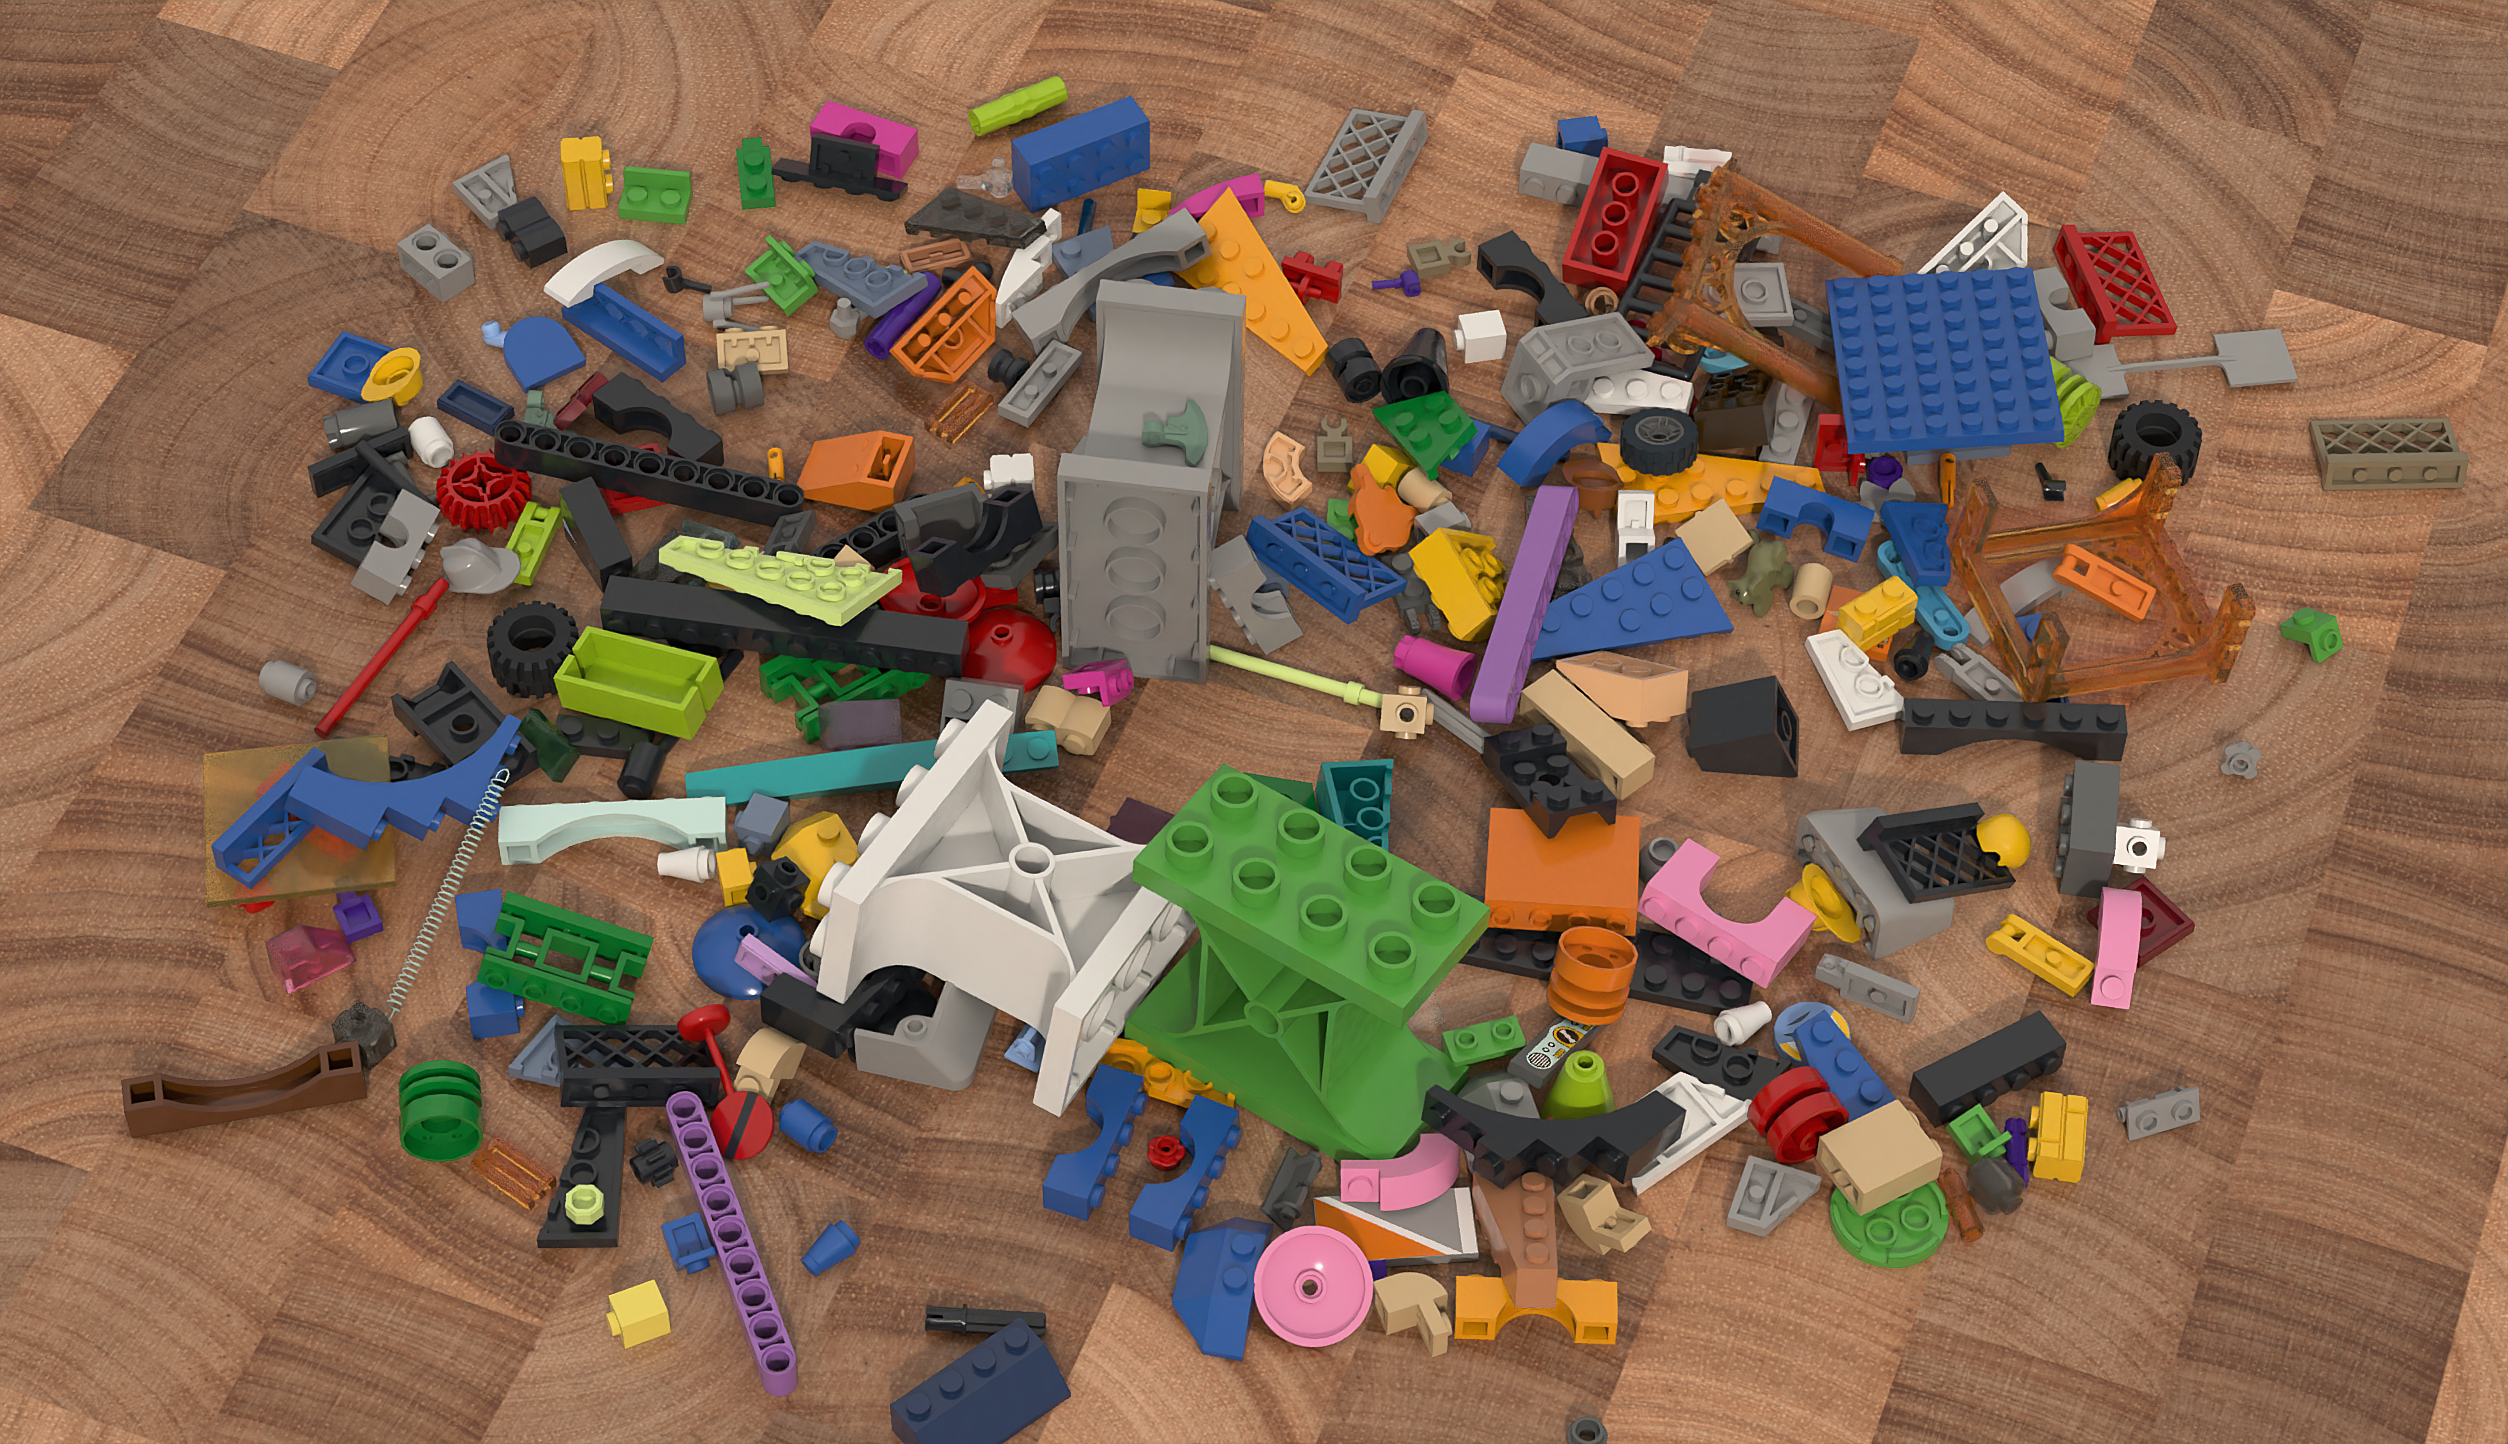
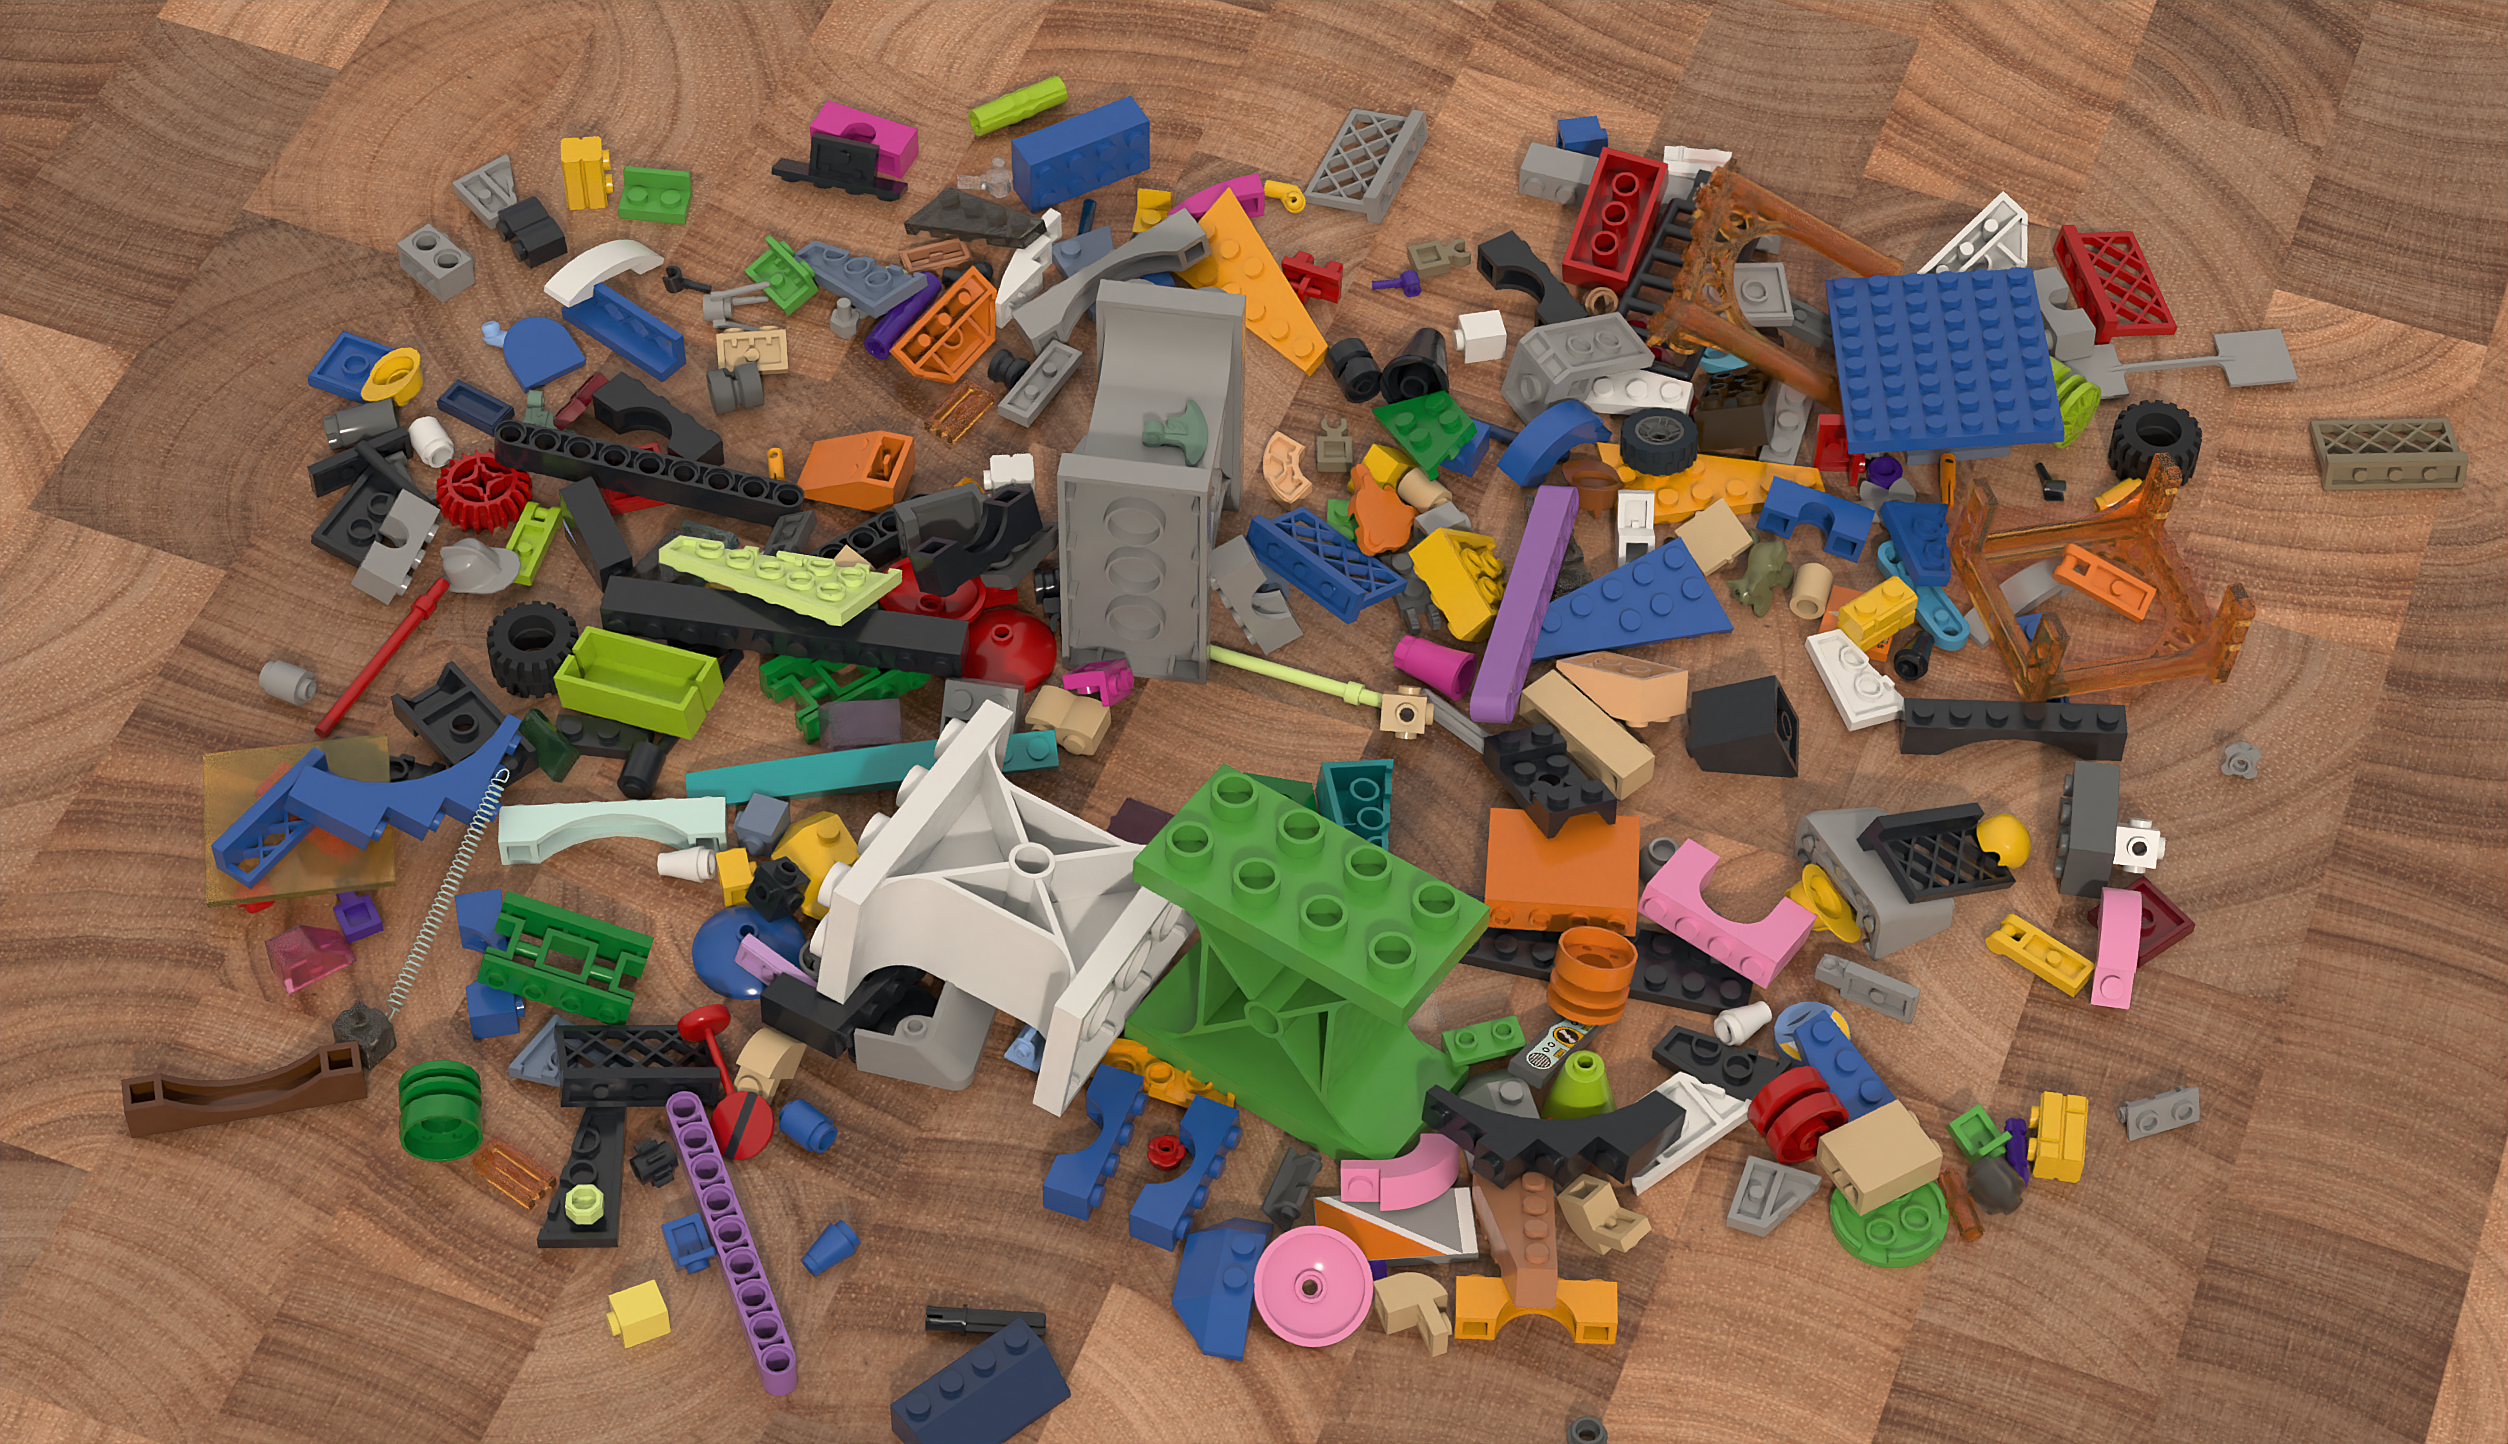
green hinge [736,137,776,210] -> none
black brick [1908,1010,2067,1128] -> none
light grey hinge [1934,642,2031,702] -> none
bright green bracket [2280,608,2343,663] -> none

